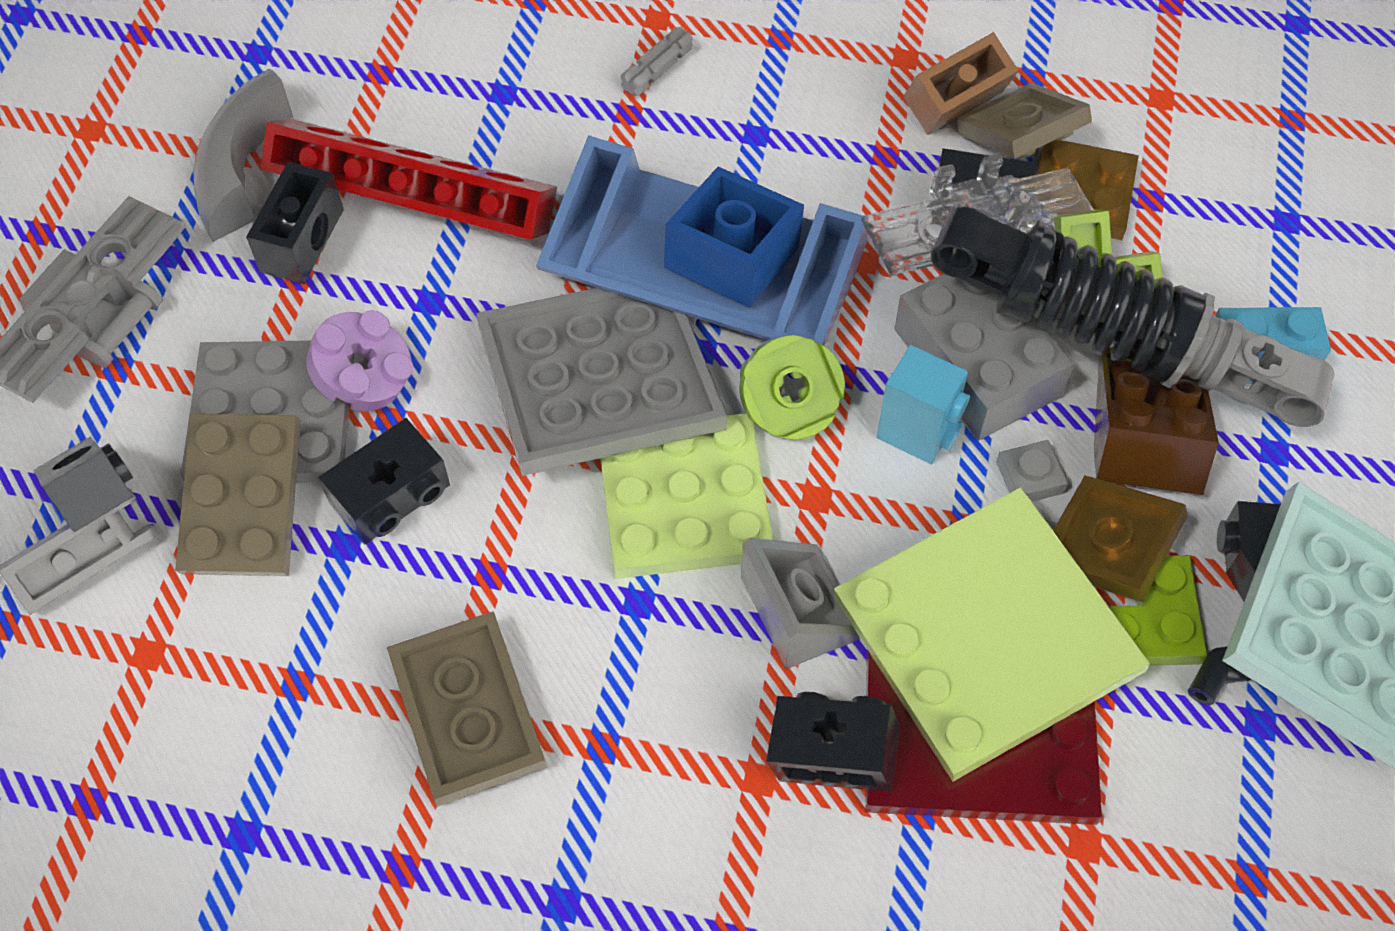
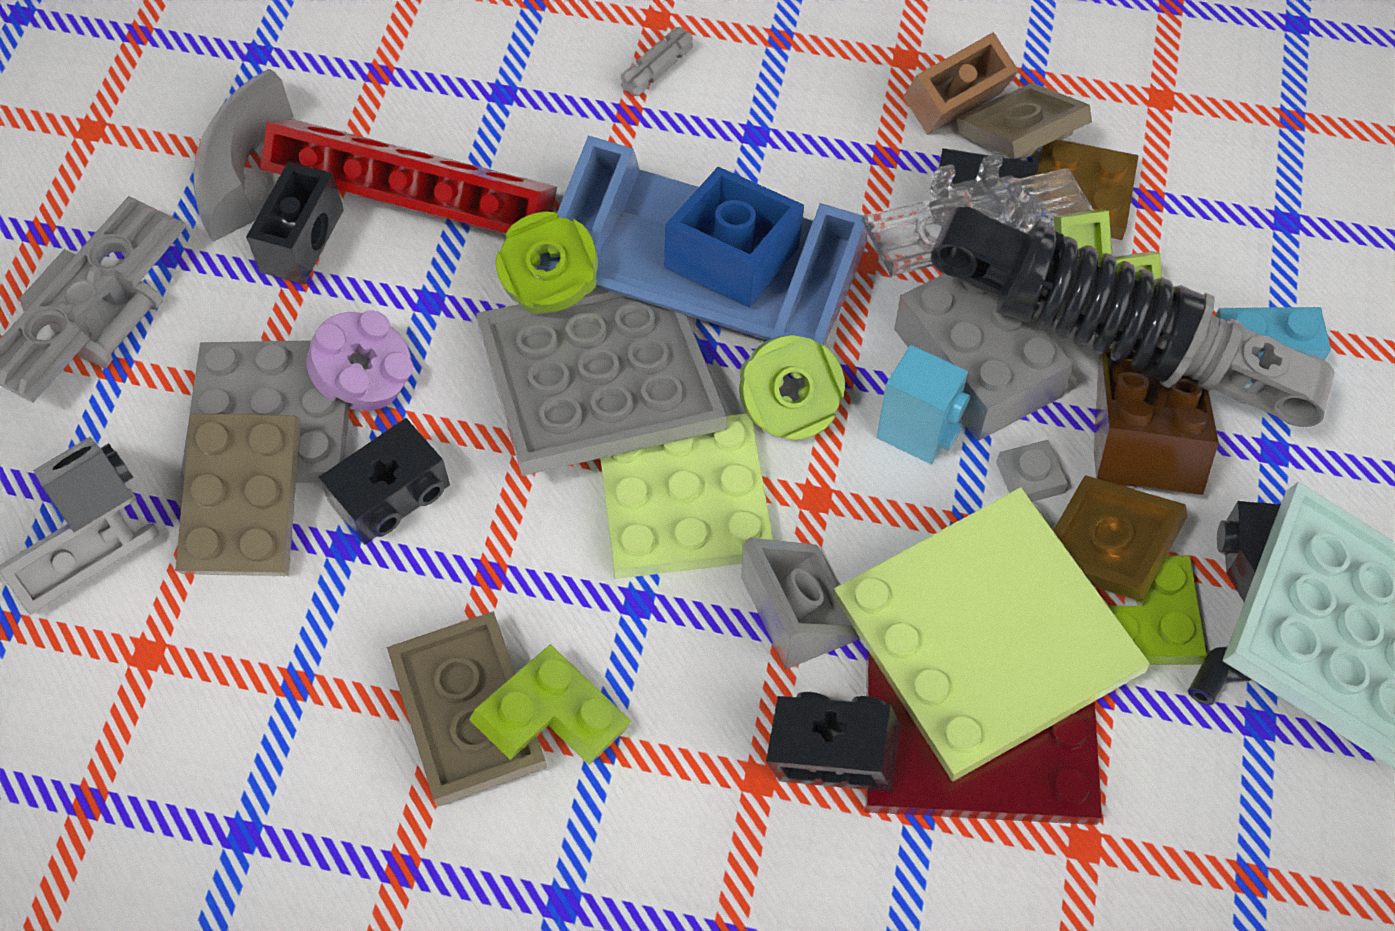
none -> lime plate [469,644,632,765]
none -> lime plate [495,211,598,314]

